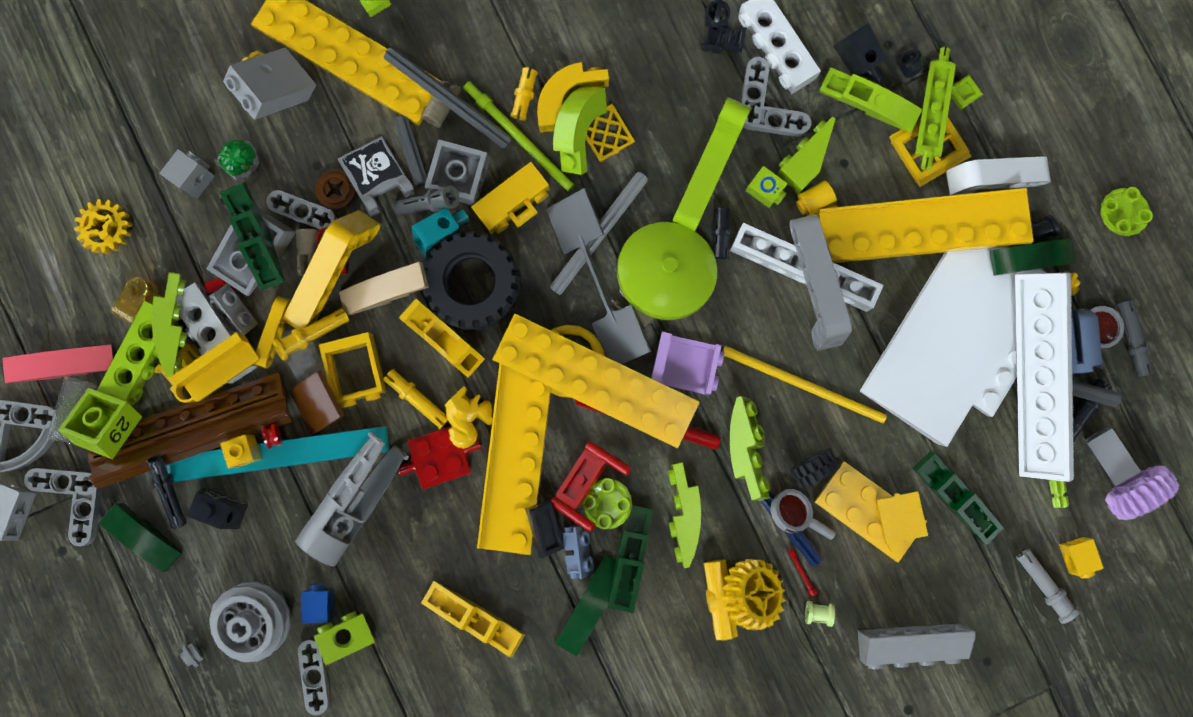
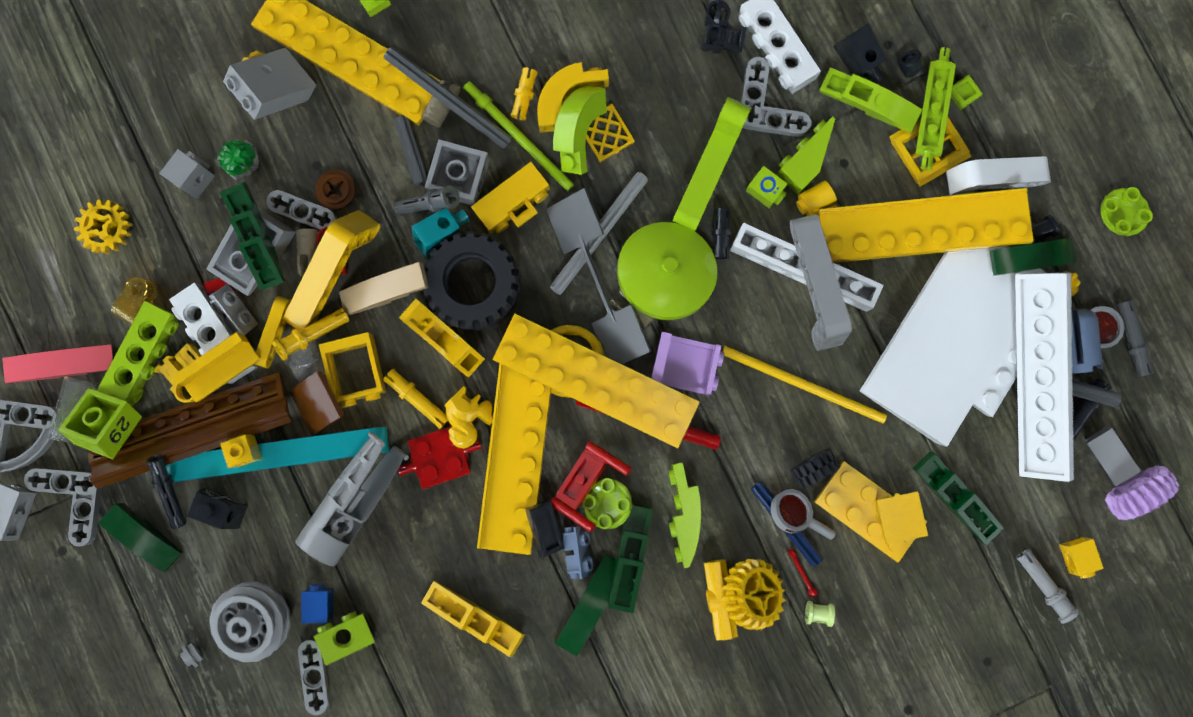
lime slope [152,272,187,378] -> none
red bush [262,424,282,449] -> none
flag [338,137,415,217] -> none
lime slope [730,396,770,501] -> none
light grey slope [857,623,975,669] -> none
lime axle [1049,479,1069,508] -> none

